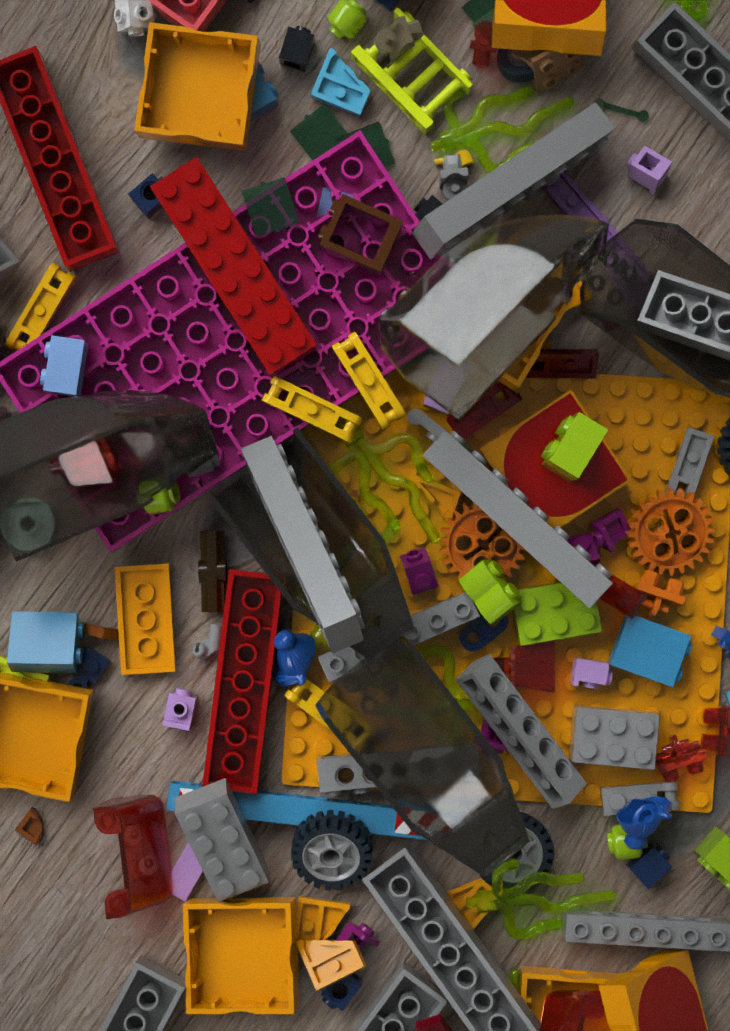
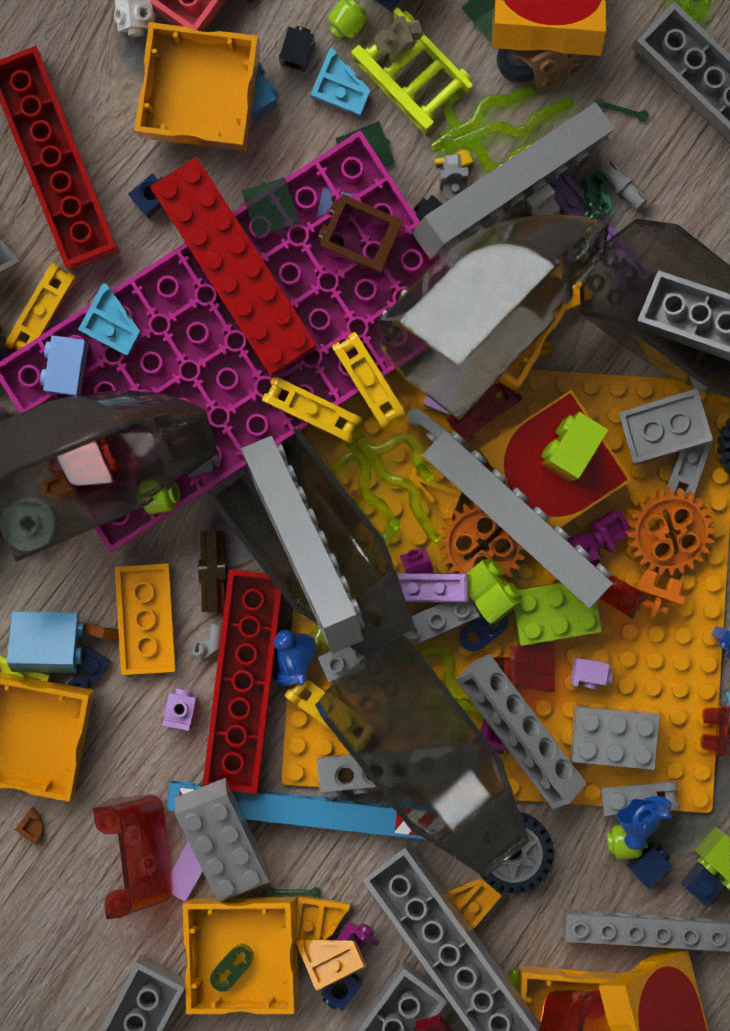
clear green piece [290,103,350,160] -> none
wheel [291,810,373,891] -> none
clear neon green plant [466,859,616,940] -> none
clear red hips [469,21,497,67] -> none
dark red plate [526,349,599,378] -> none
dark azure brick [608,613,693,687] -> none
lavender brick [626,146,672,195] -> none
clear red hips [655,734,707,783] -> none
none -> dark orange tile [39,472,76,499]
none -> medium azure wing [78,283,141,356]
none -> clear green beam [210,944,254,992]
none -> clear green hinge [264,887,321,898]
none -> lavender tile [387,573,469,602]
none -> white slope [526,183,560,231]
none -> clear green beam [580,170,612,222]
none -> light grey pin [599,160,648,211]
none -> light grey plate [619,388,714,465]
none -> dark blue brick [680,863,724,907]

